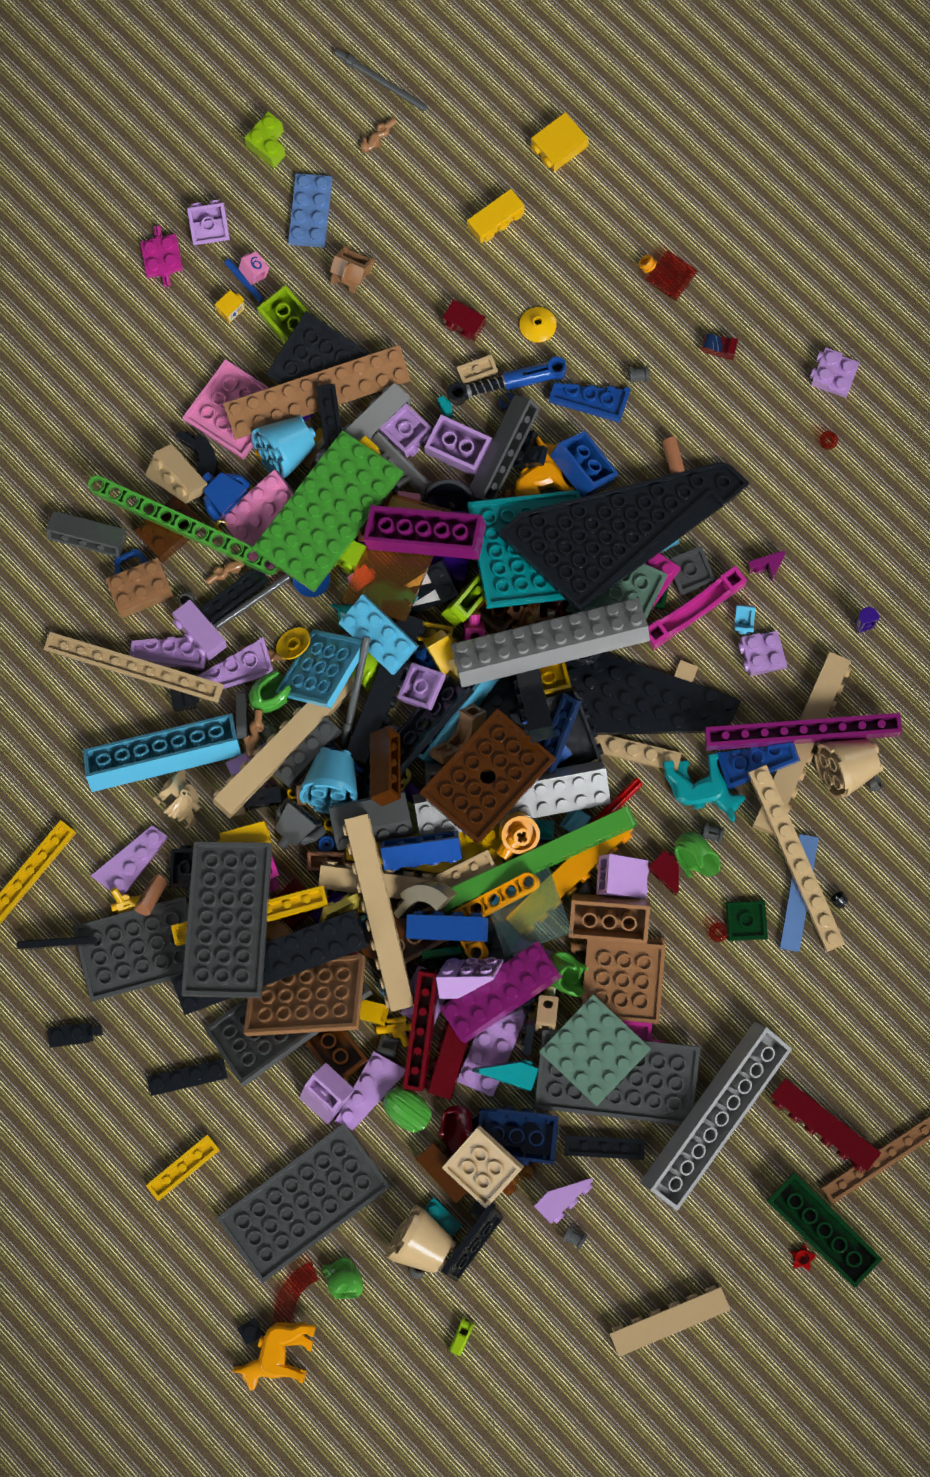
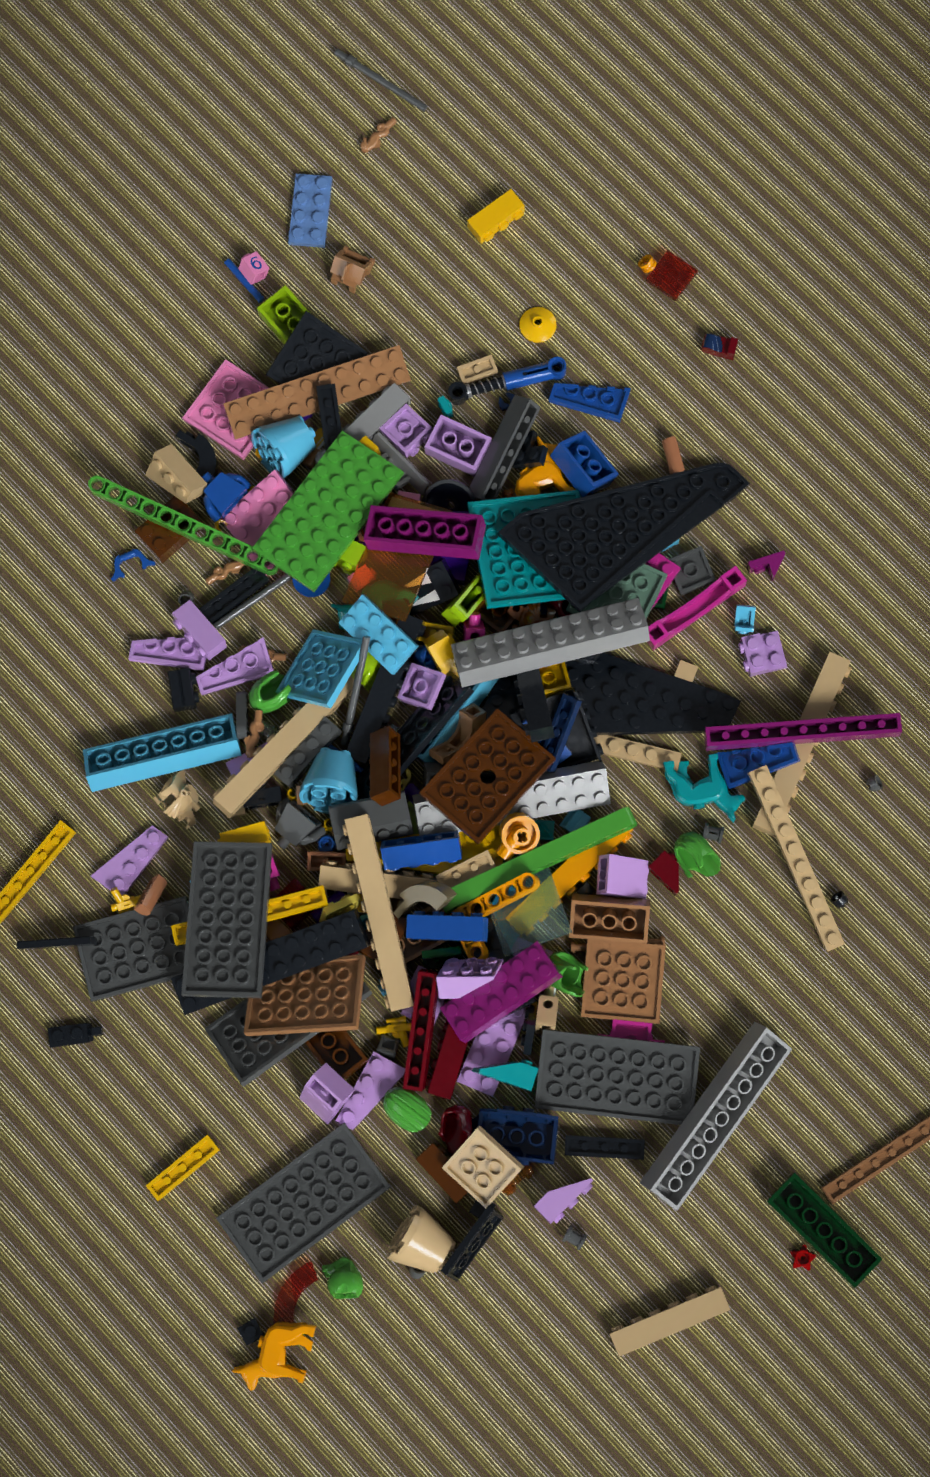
tan plate [43,632,224,703] -> none
dark grey brick [46,511,127,558] -> none
medium nougat brick [105,558,175,618] -> none
dark pink plate [140,226,183,287] -> none
black plate [147,1059,228,1096] -> none
black plate [169,845,194,888] -> none
lavender plate [187,200,230,245] -> none
yellow brick [214,290,245,323] -> none
lime brick [244,112,286,169] -> none
yellow dish [276,627,311,660] -> none
yellow brick [360,1000,389,1026] -> none
teal plate [423,1198,463,1237] -> none
dark red brick [442,299,486,341] -> none
lime bar [448,1317,475,1356] -> none
yellow brick [531,112,589,172] -> none
sand green plate [539,994,651,1106] -> none
red axle [590,777,643,823] -> none
dark grey bush [629,365,649,384] -> none
clear red plate [708,923,728,942] -> none
dark green tile [726,900,768,942] -> none
dark red brick [770,1078,881,1173] -> none
medium blue tile [780,834,819,952] -> none
lavender plate [810,347,860,398] -> none
tan cone [814,738,883,799] -> none
clear red plate [819,431,838,450] -> none
dark purple brick [855,607,880,633] -> none

